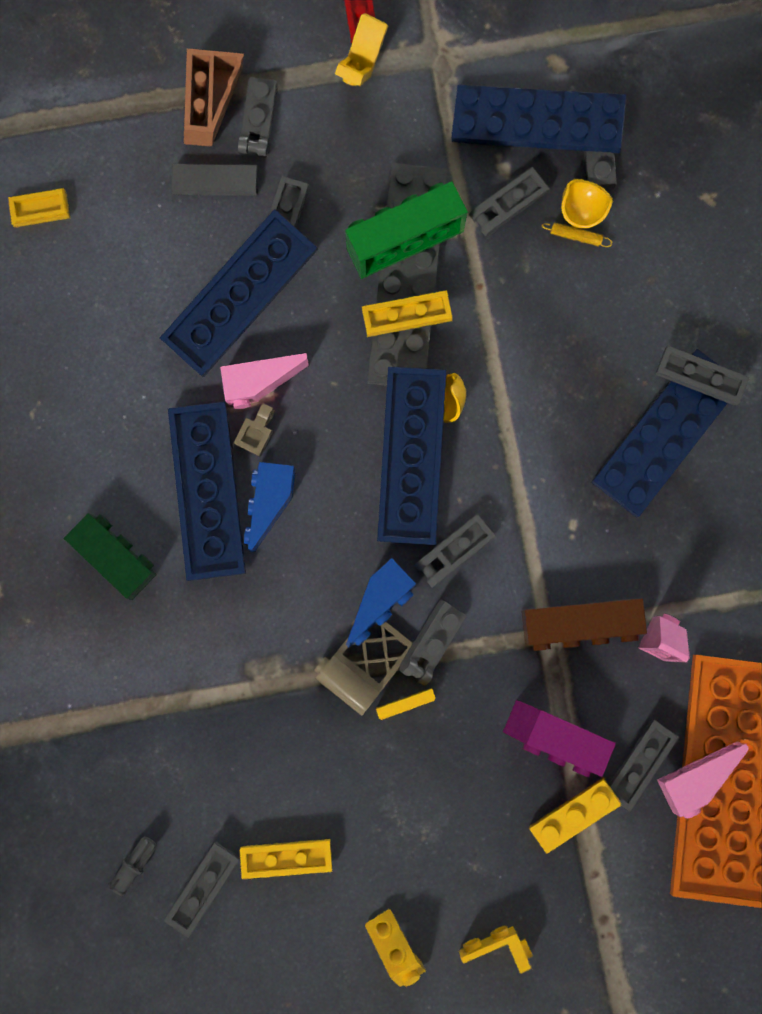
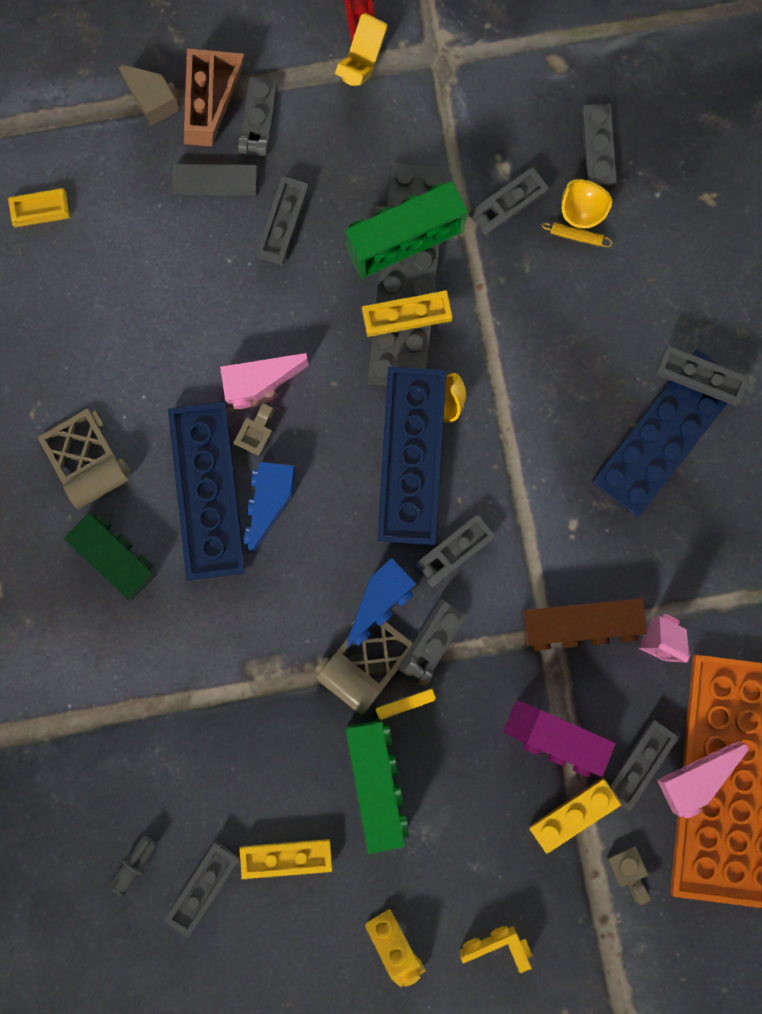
dark blue plate [160,209,318,377] -> none
dark blue plate [451,85,626,153] -> none
none -> dark tan piece [37,408,131,510]
none -> dark tan slope [118,65,180,126]
none -> green brick [346,719,409,854]
none -> dark tan plate [607,846,651,905]

